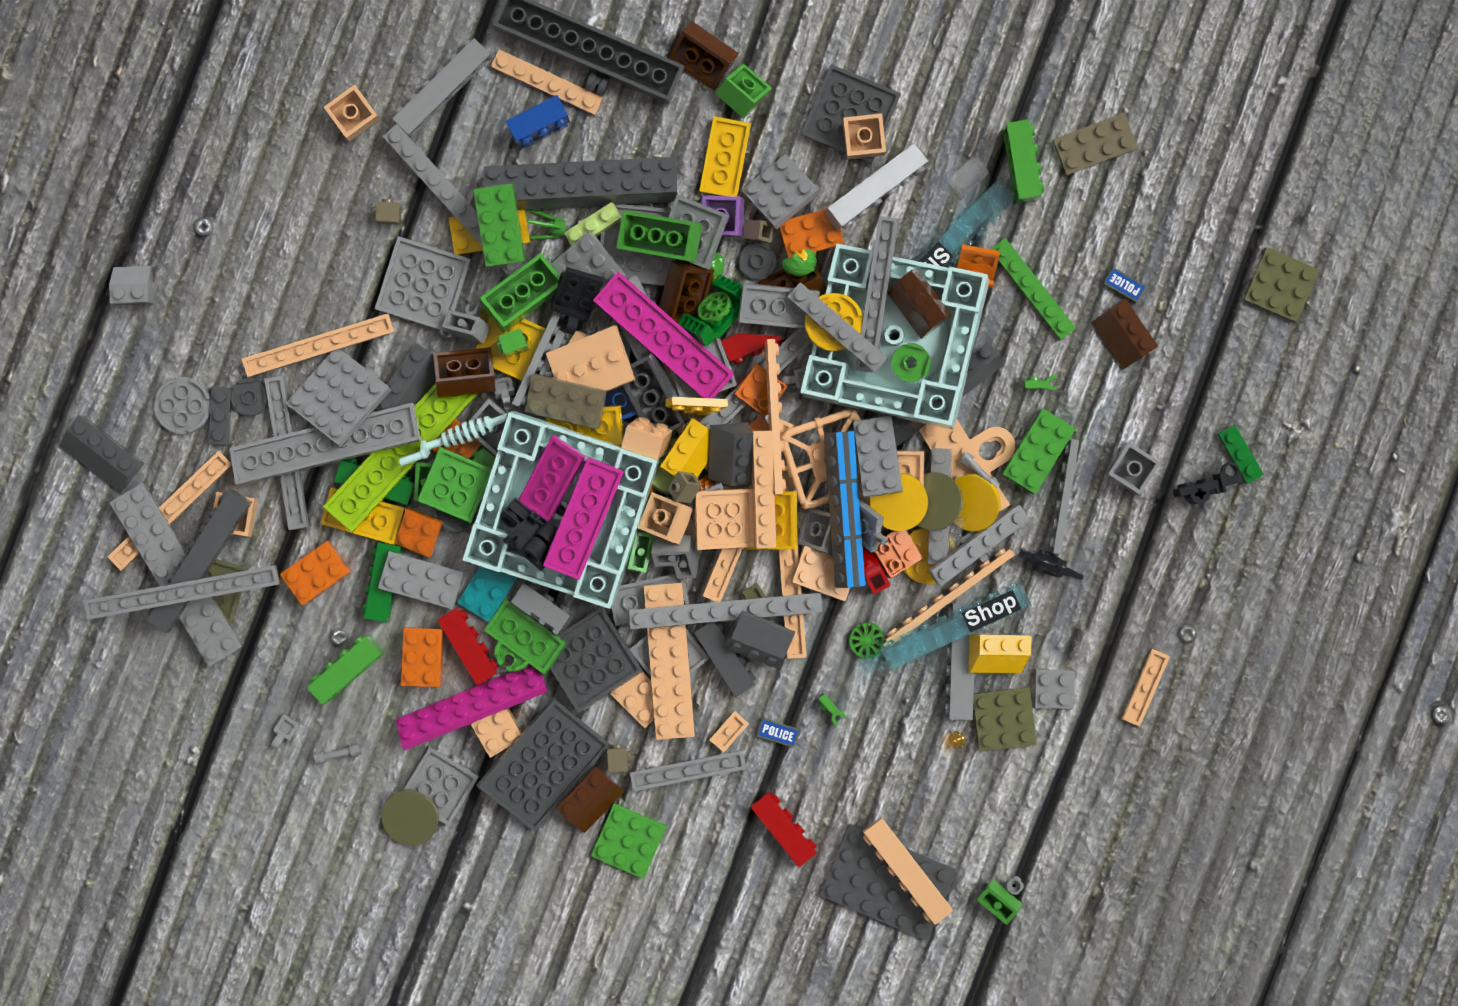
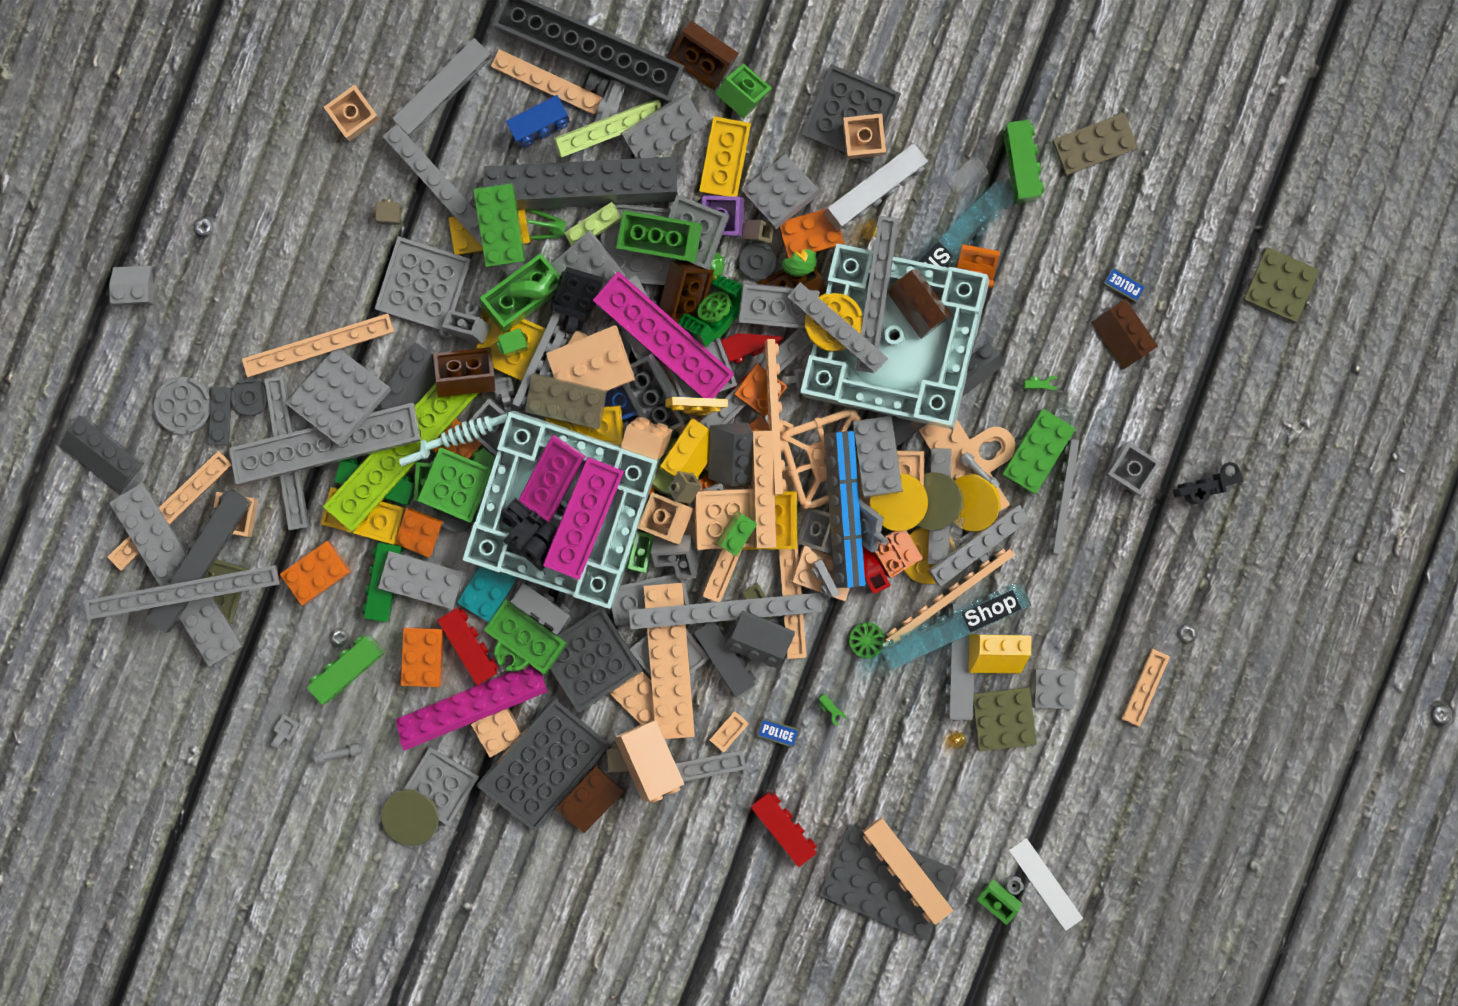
bright green plate [591,802,667,879] -> none
bright green plate [891,343,931,382] -> none
bright green plate [991,238,1076,340] -> none
black animal [1017,548,1084,580] -> none
green plate [1217,425,1264,484] -> none
none -> bright green arm [510,270,556,299]
none -> yellowish green plate [553,99,661,157]
none -> light grey piece [595,80,626,122]
none -> light nougat brick [614,720,684,803]
none -> light grey plate [621,93,705,159]
none -> bright green brick [716,511,757,557]
none -> light grey plate [811,560,840,597]
none -> clear yellow plate [863,219,877,241]
none -> white sticker [1009,838,1083,931]

